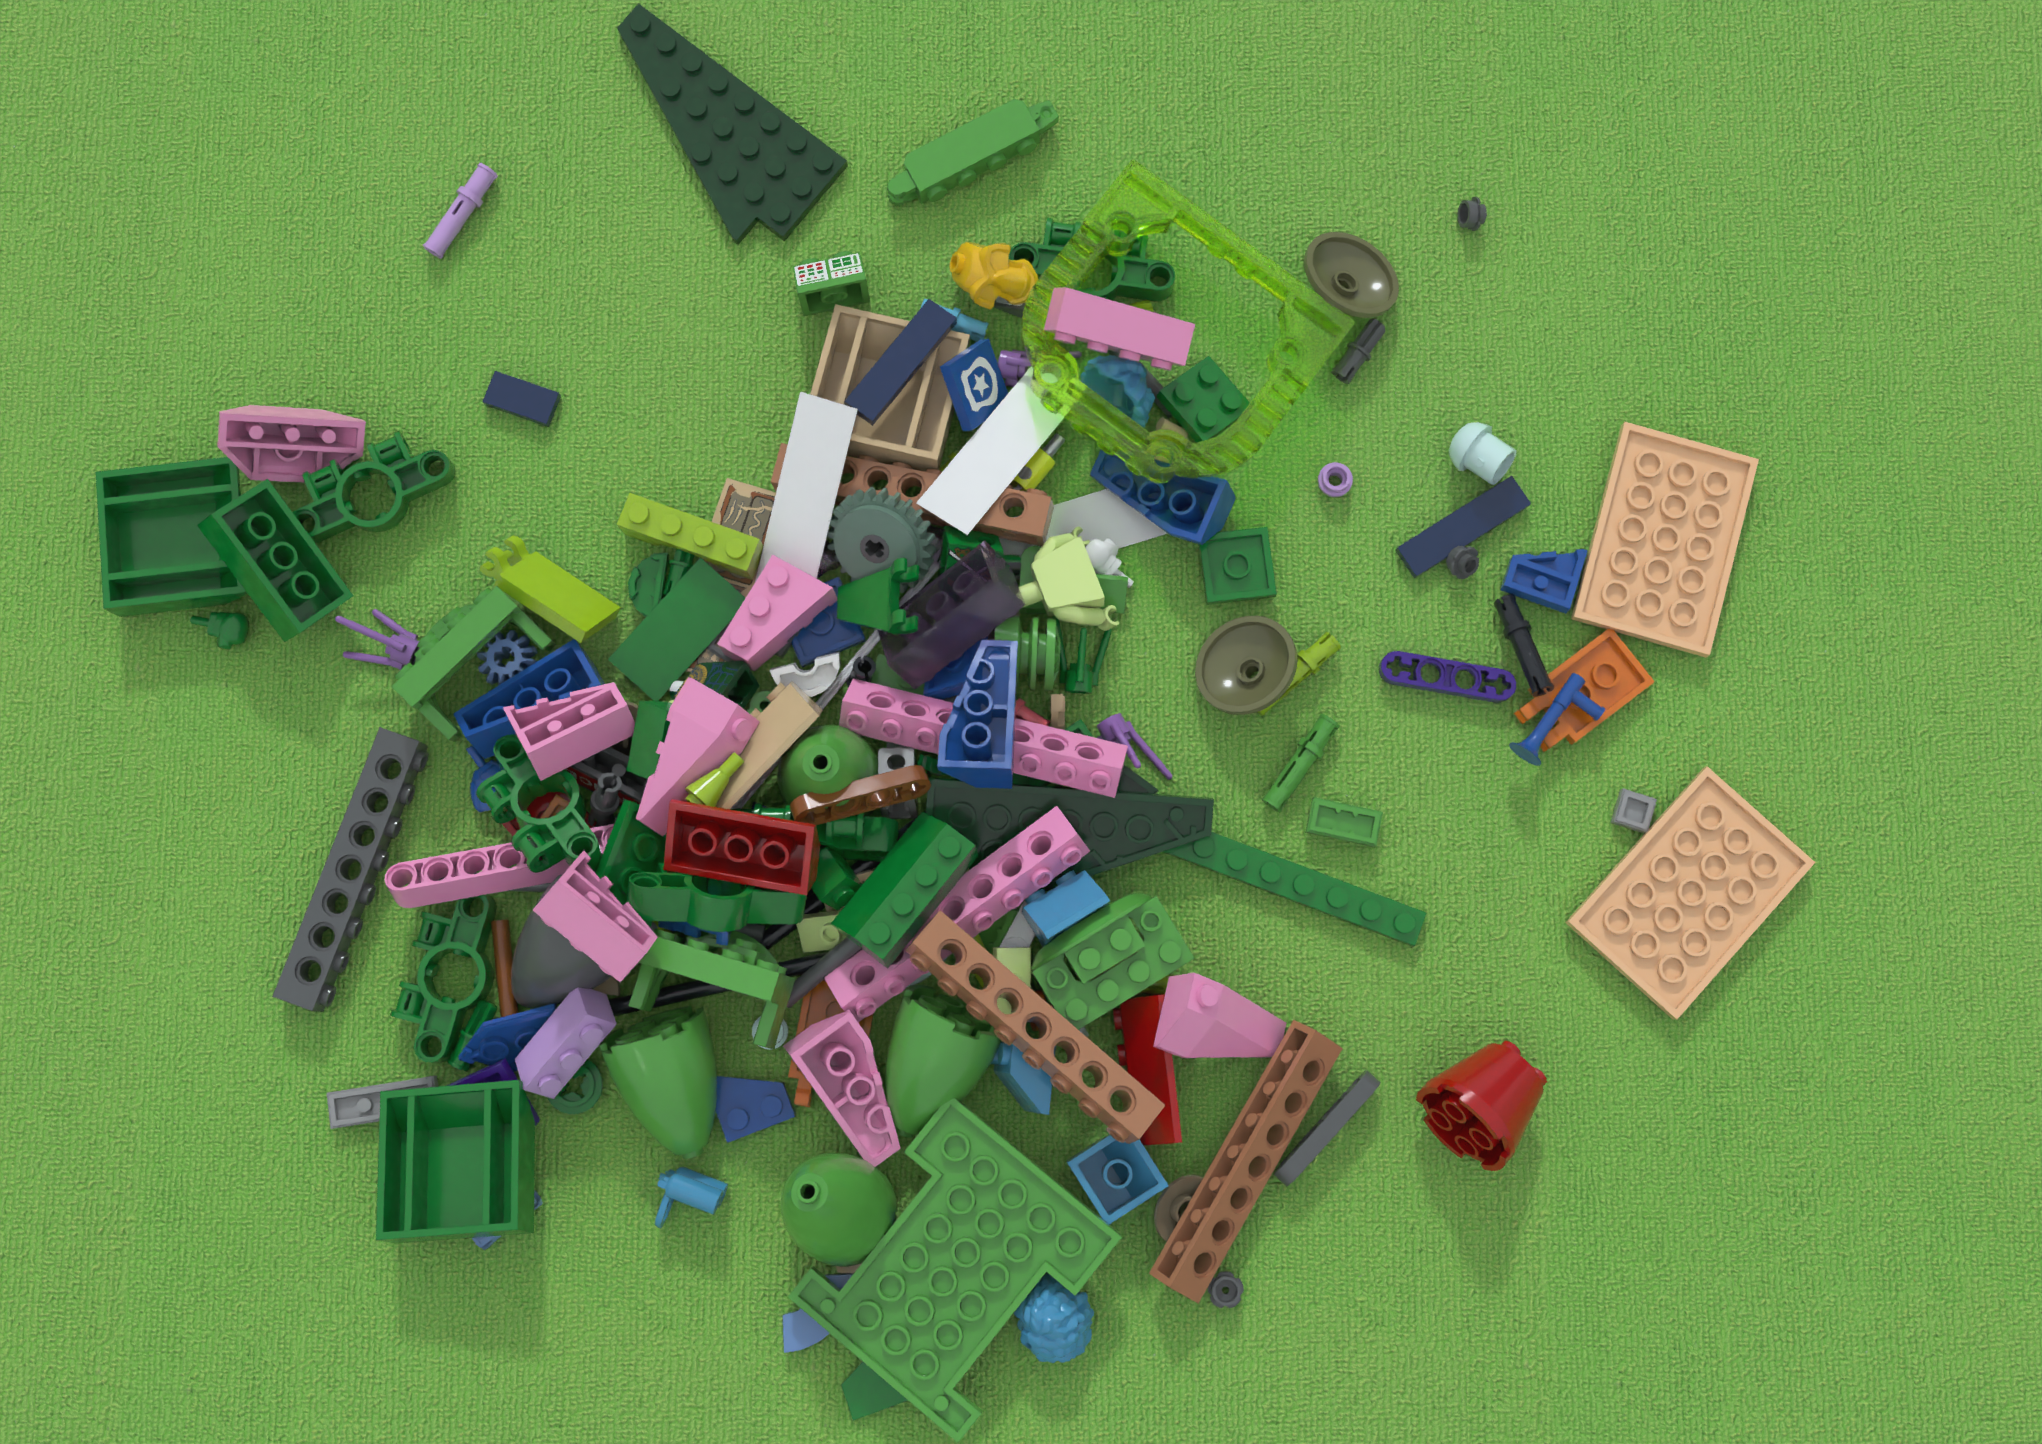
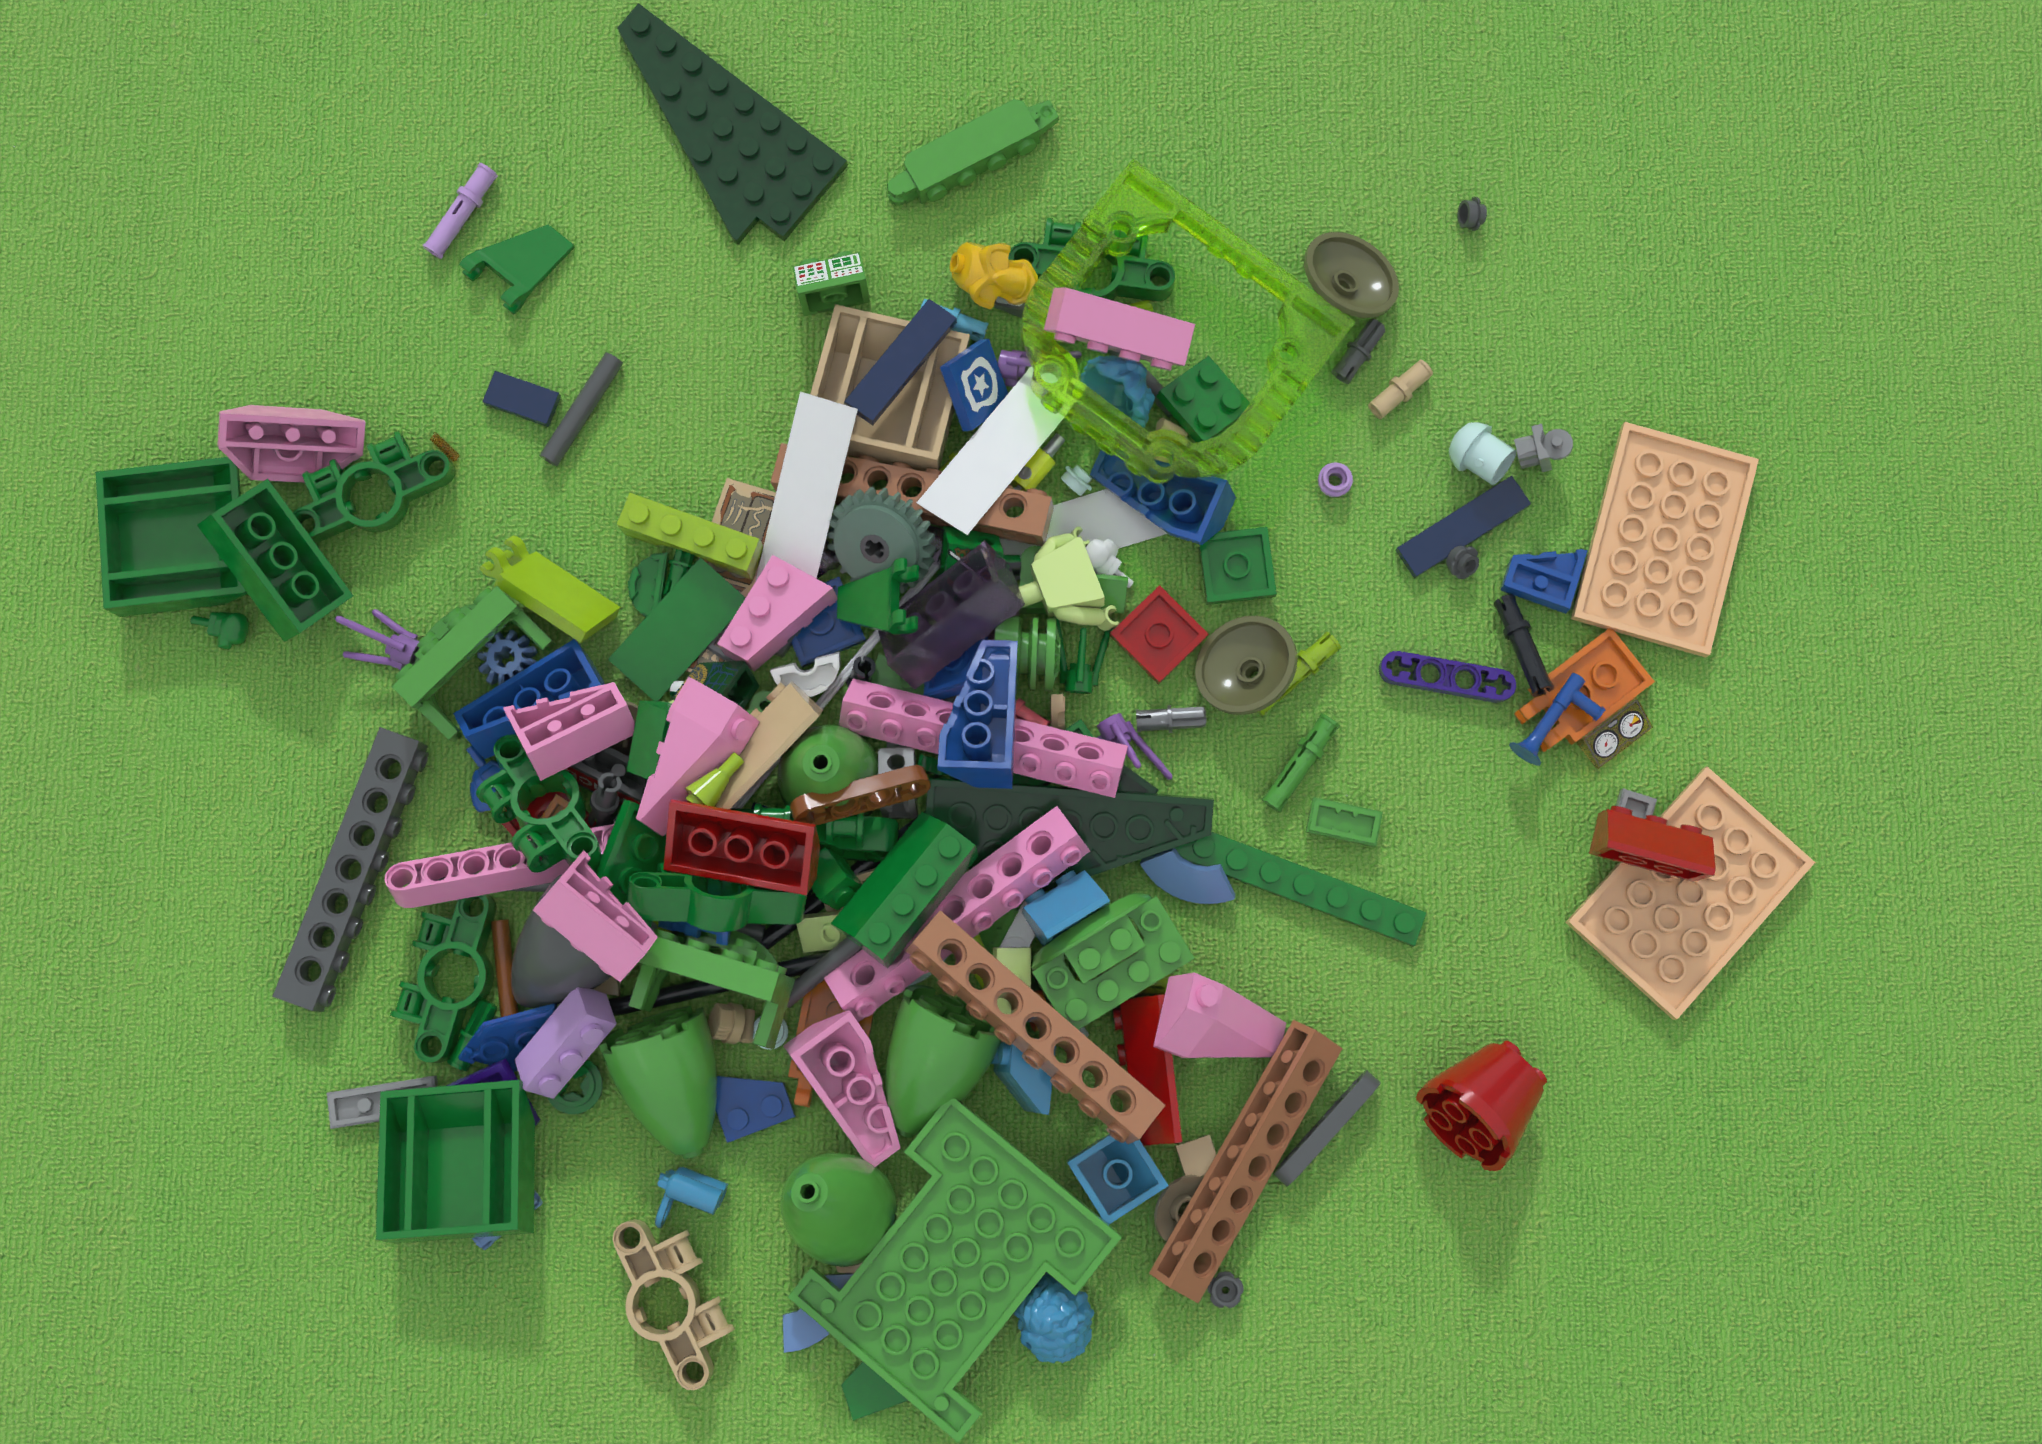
none -> clear orange leg [430,432,459,462]
none -> green flag [459,224,575,315]
none -> dark grey piece [539,352,623,467]
none -> tan piece [612,1219,735,1391]
none -> tan piece [708,1003,755,1045]
none -> light aqua plate [1061,465,1092,496]
none -> red plate [1109,585,1209,685]
none -> flat silver axle [1136,705,1206,733]
none -> medium blue tile [1140,848,1236,904]
none -> tan tile [1175,1134,1217,1177]
none -> tan pin [1368,359,1433,419]
none -> light grey hips [1514,424,1573,472]
none -> slope [1576,697,1653,769]
none -> red slope [1589,806,1716,882]

